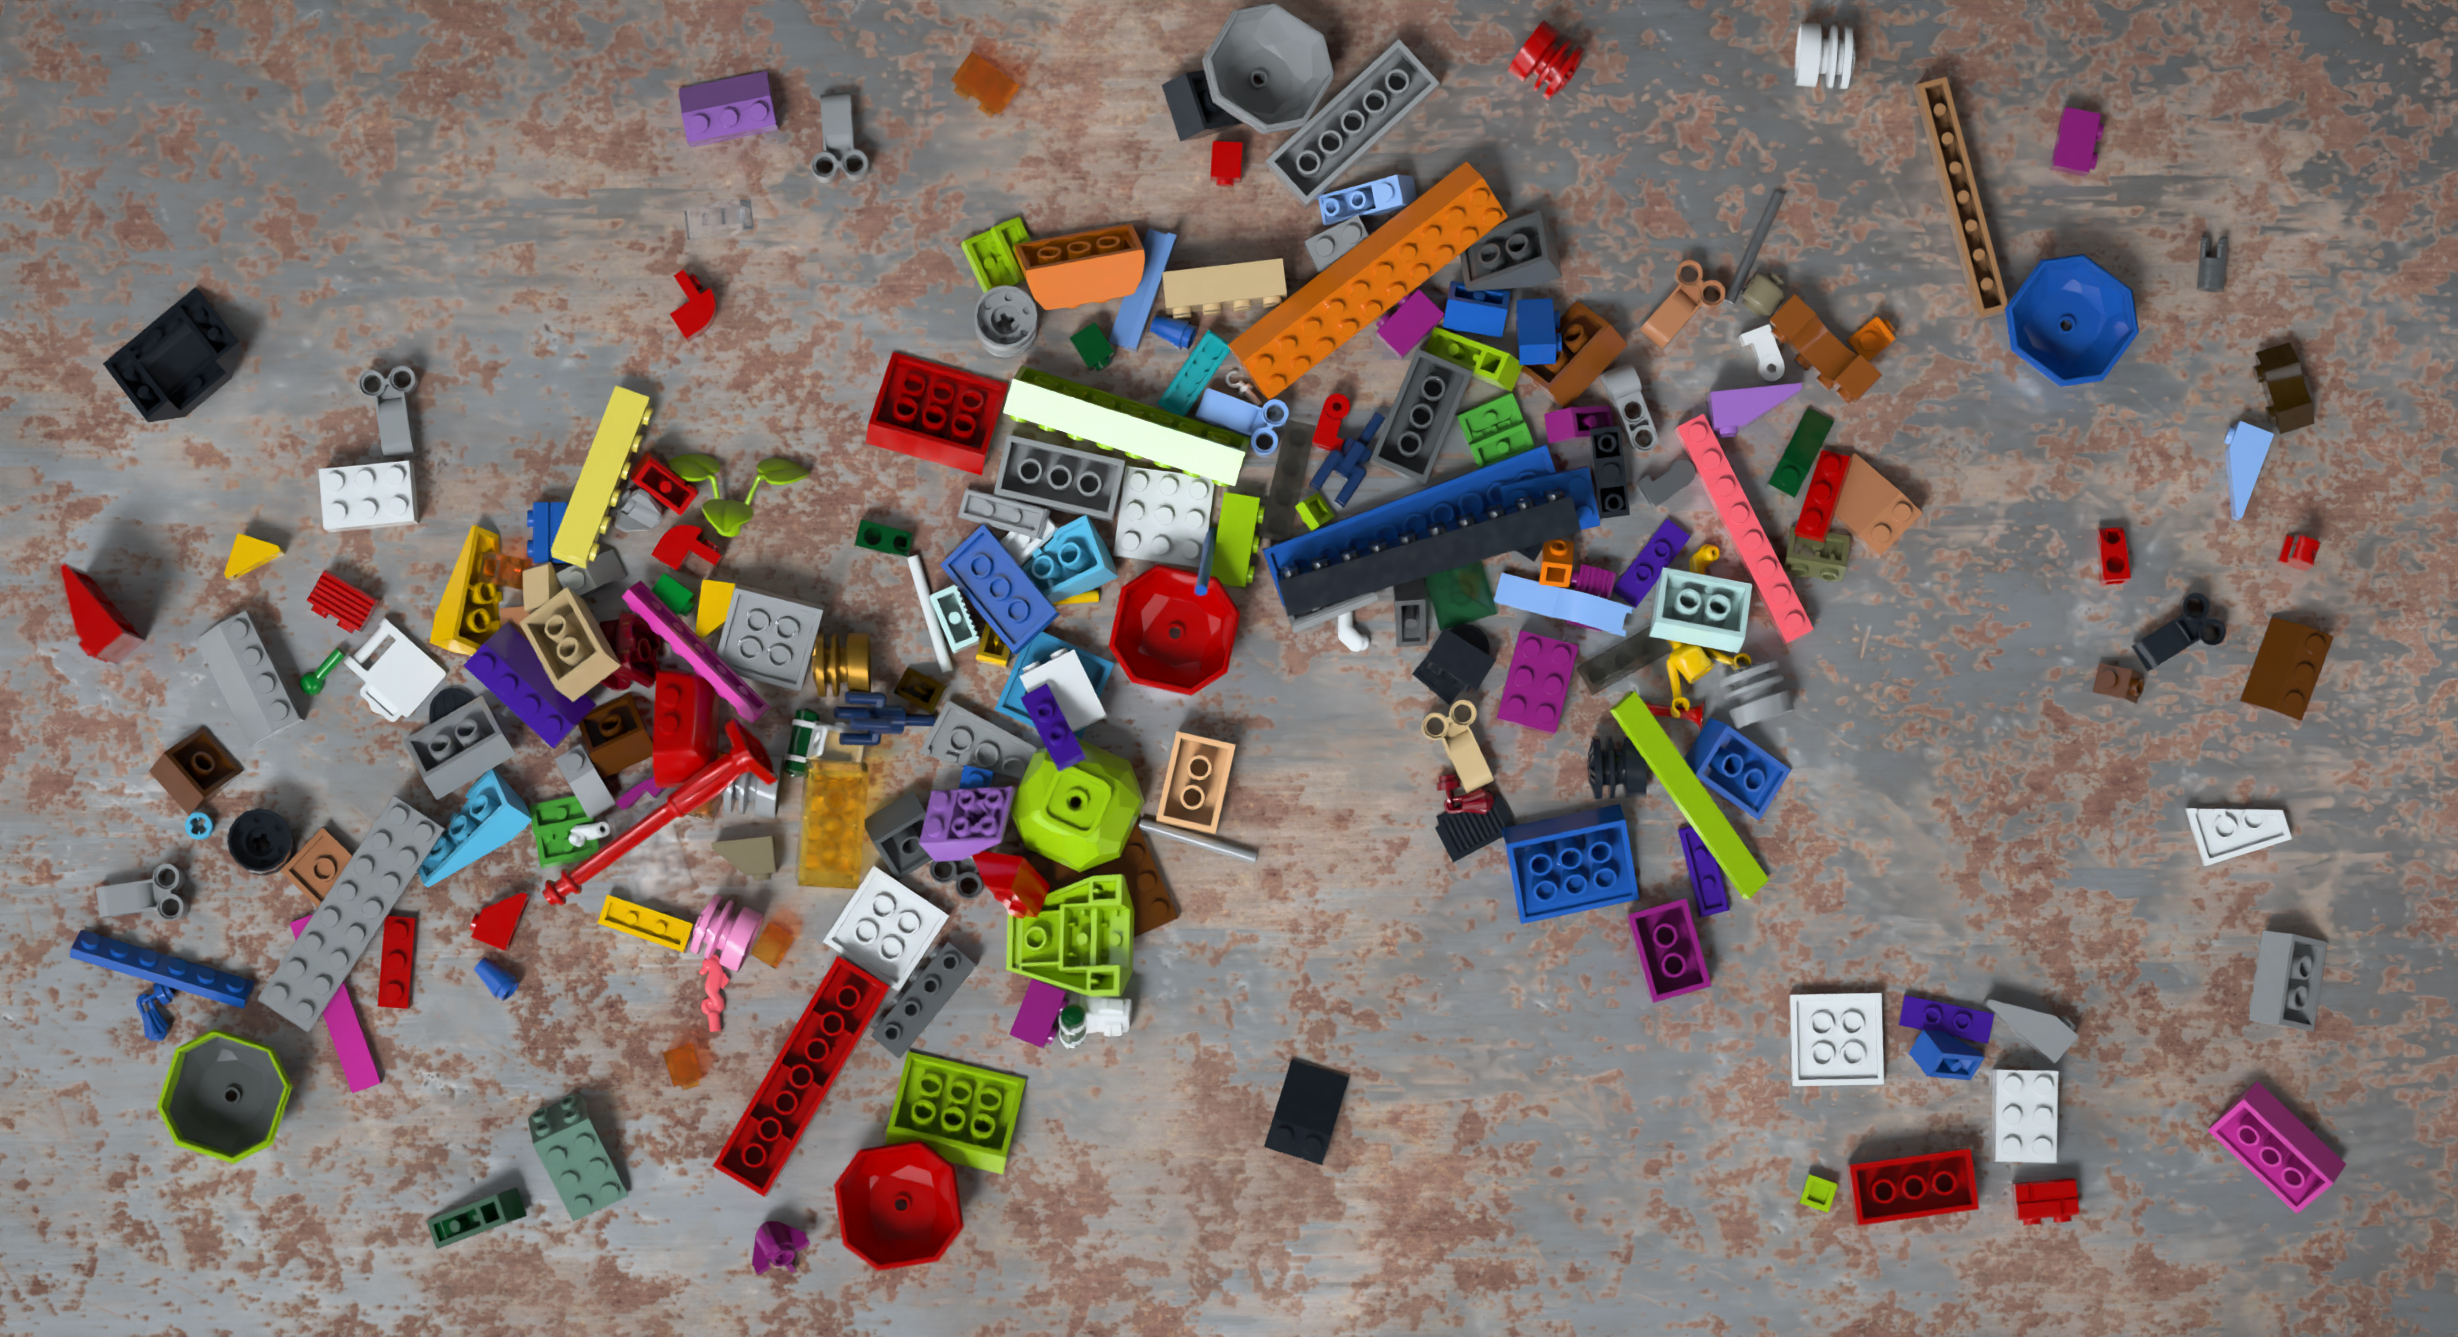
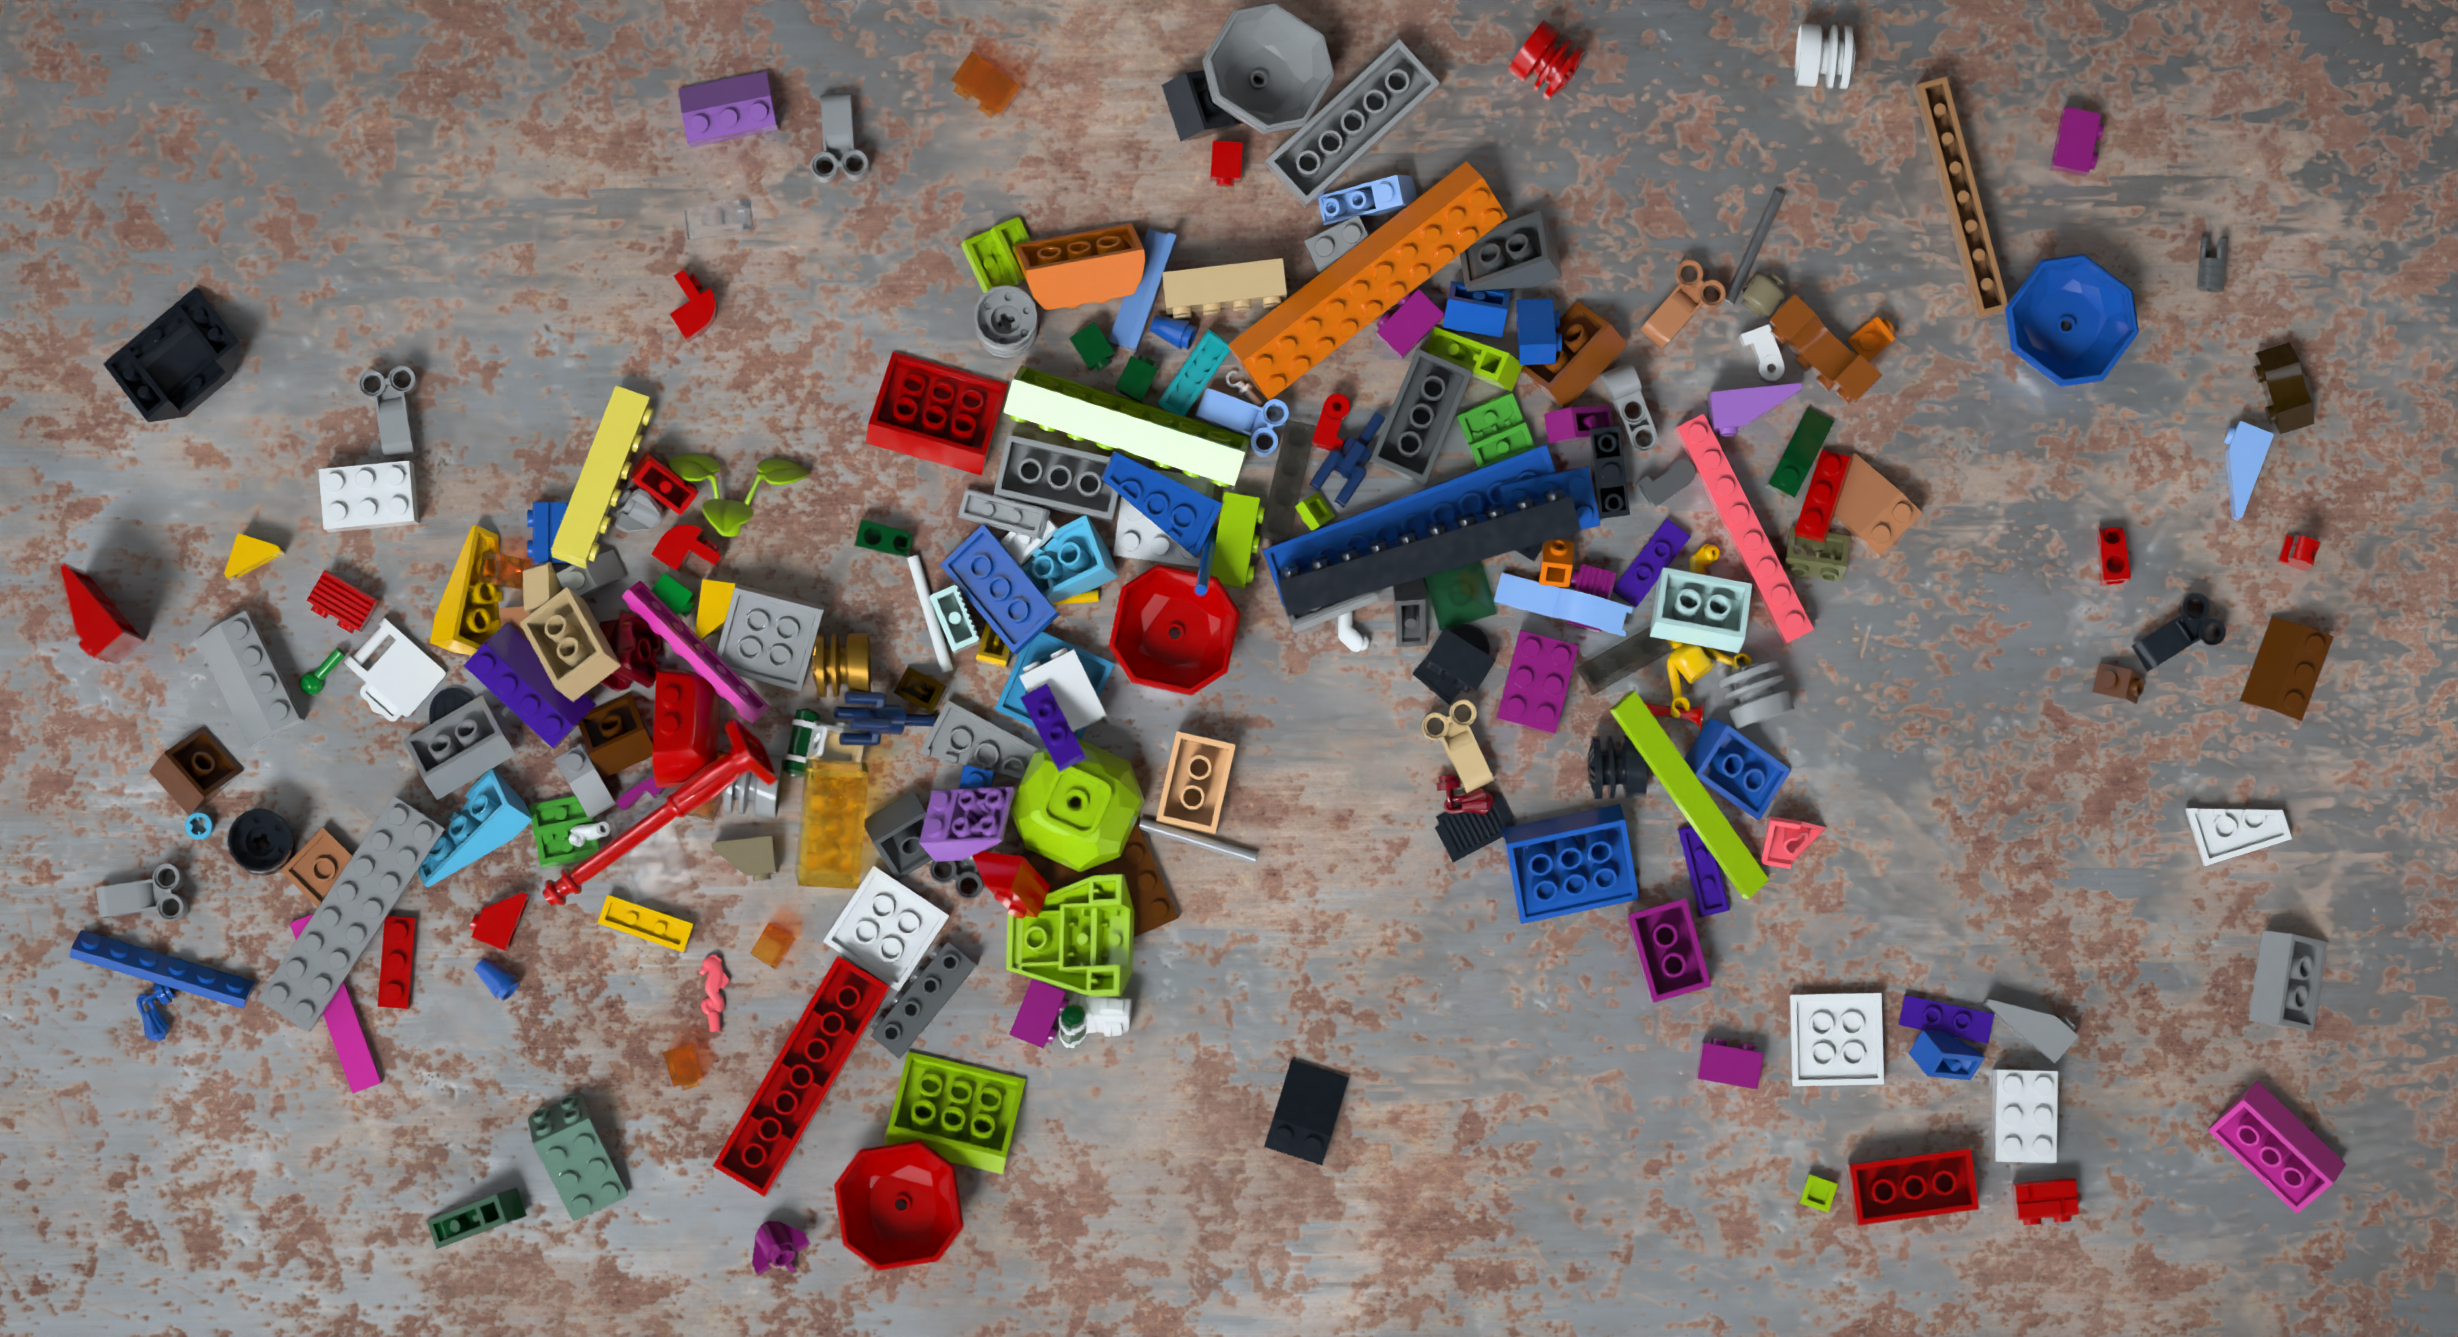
dark grey rock [156,1028,293,1164] -> none
bright pink wheel [690,894,764,972] -> none
none -> blue wing [1100,451,1222,558]
none -> dark green brick [1115,354,1158,403]
none -> magenta brick [1695,1038,1764,1089]
none -> coral slope [1760,816,1827,869]

